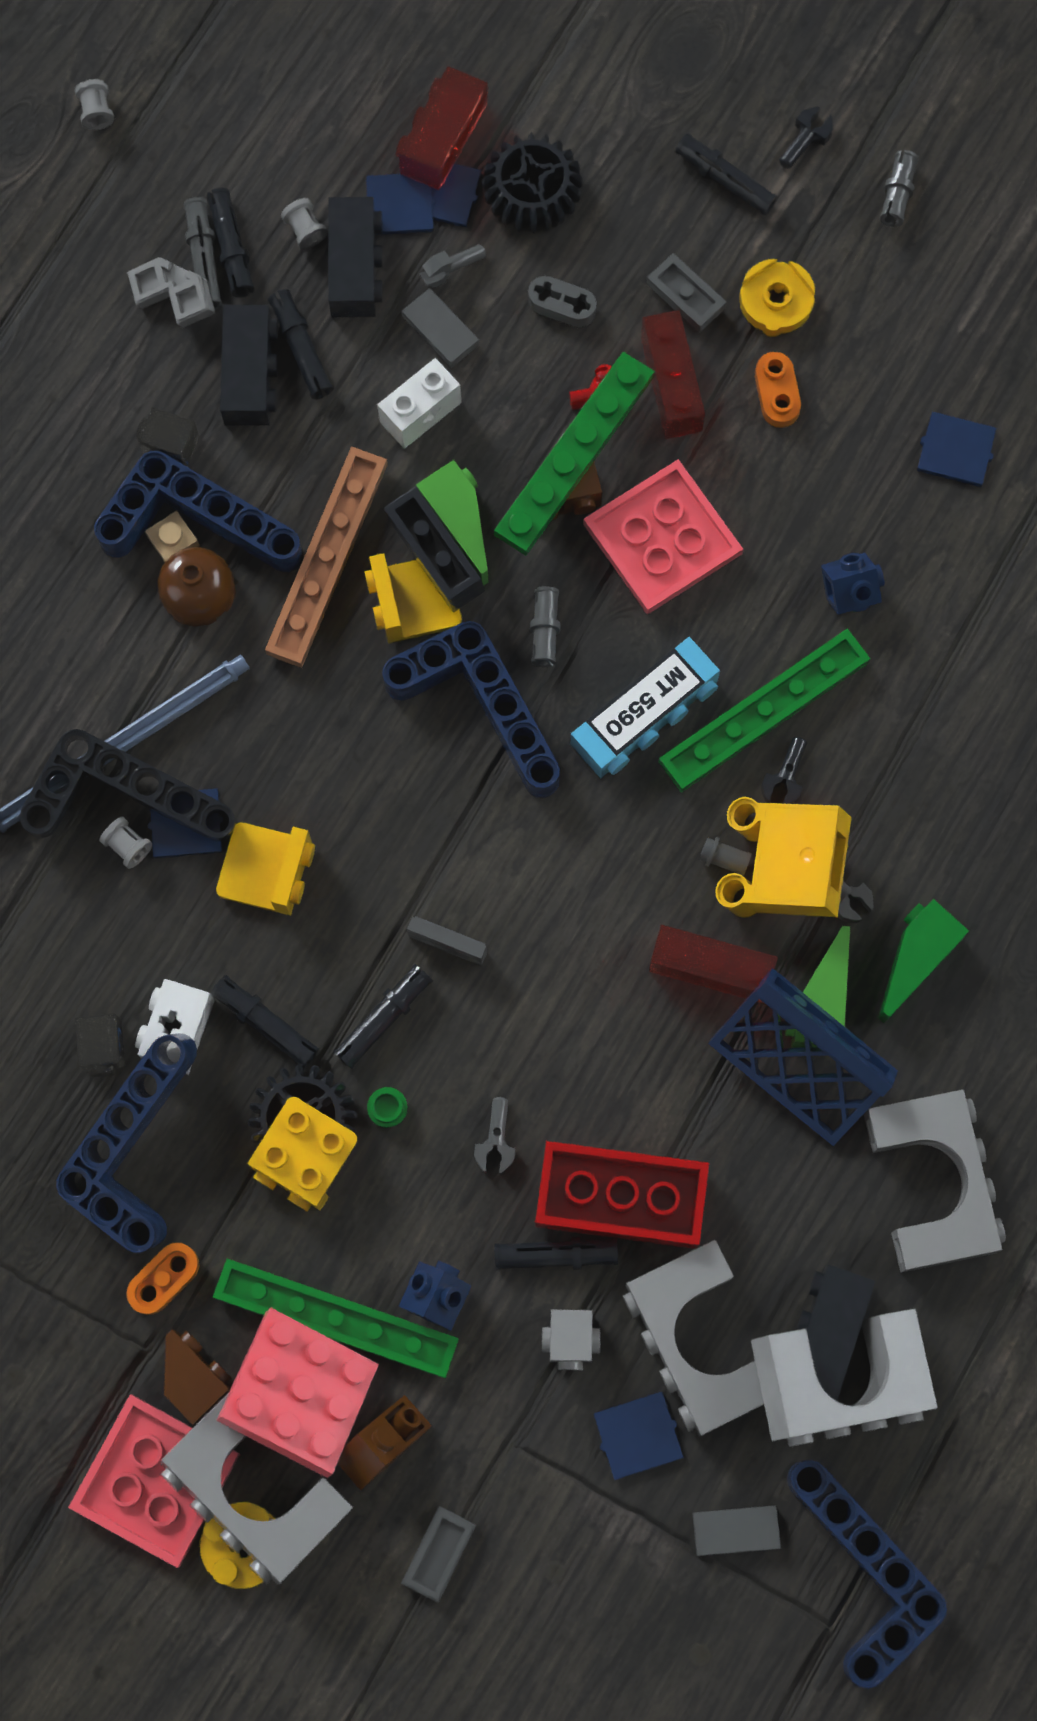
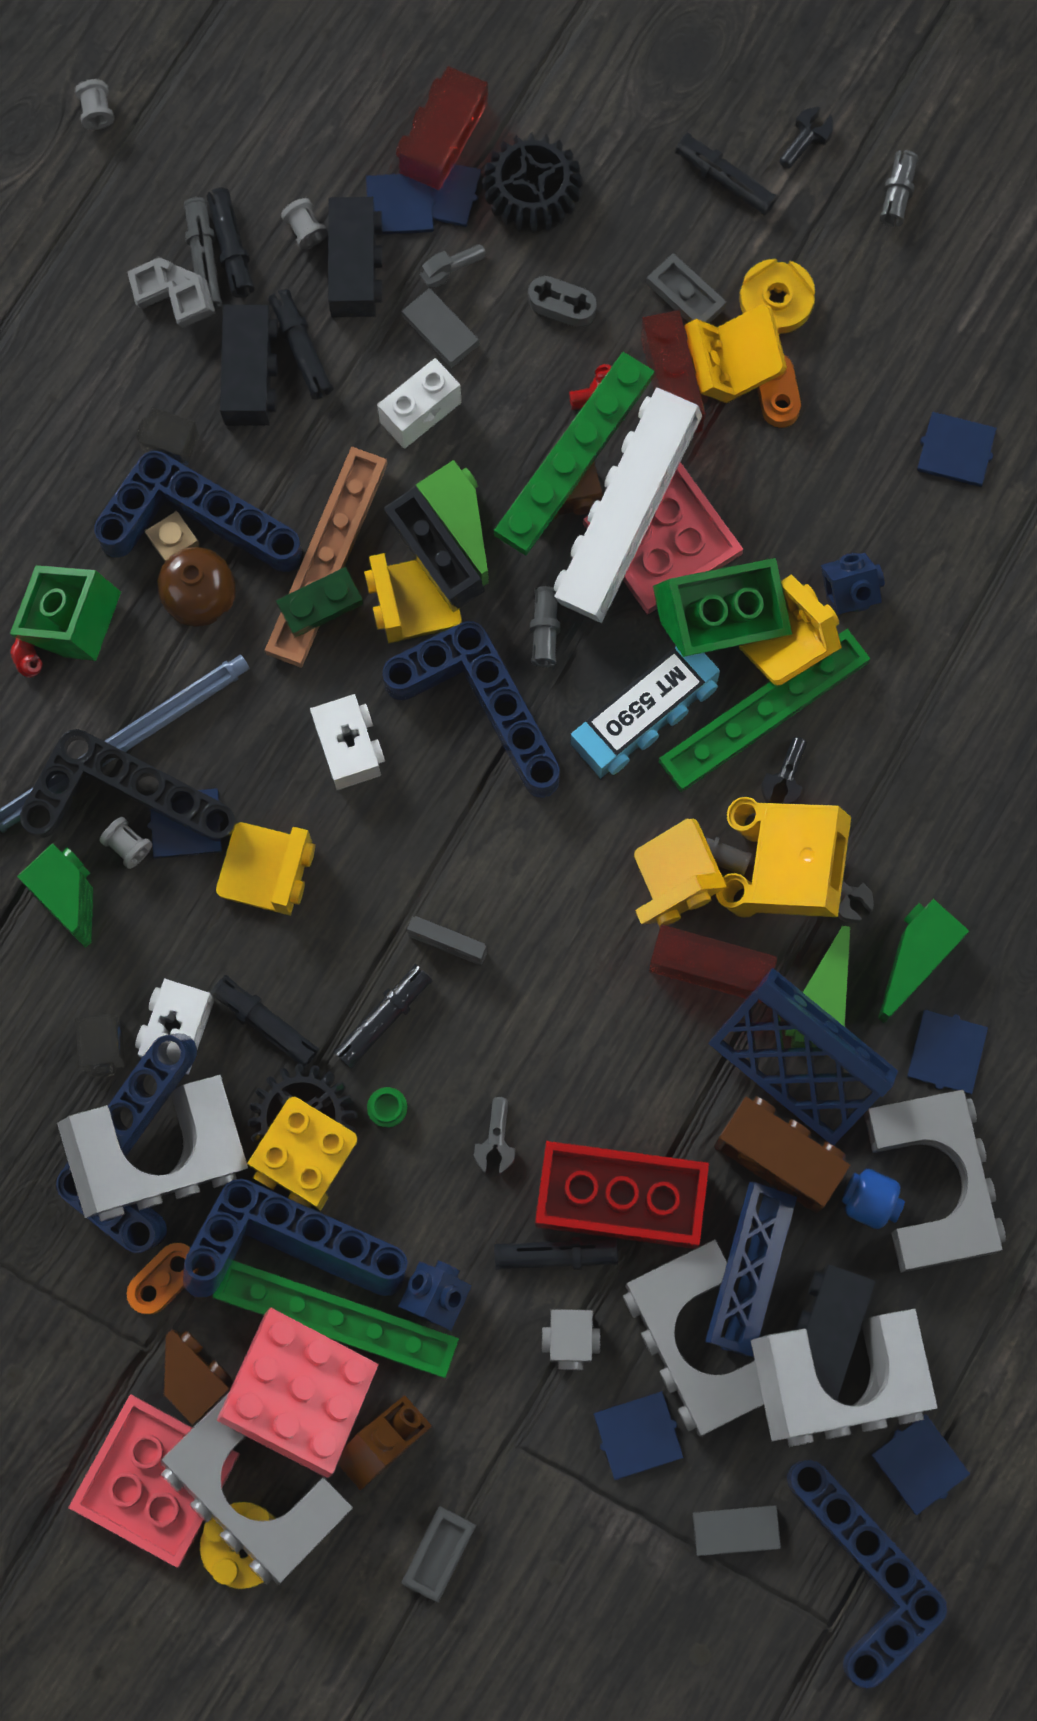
none -> green slope [10,565,121,661]
none -> red arm [10,638,43,677]
none -> green slope [17,843,93,948]
none -> light grey arch [57,1075,248,1222]
none -> dark blue beam [183,1179,408,1298]
none -> dark green plate [276,567,363,638]
none -> white brick [310,694,385,790]
none -> white brick [554,387,702,623]
none -> yellow bracket [634,819,727,927]
none -> green slope [653,558,792,657]
none -> yellow bracket [684,304,786,403]
none -> dark blue fence [705,1182,797,1357]
none -> reddish brown brick [714,1097,851,1215]
none -> yellow bracket [739,574,842,685]
none -> blue head [841,1169,905,1229]
none -> dark blue piece [871,1414,970,1515]
none -> dark blue piece [907,1010,988,1095]

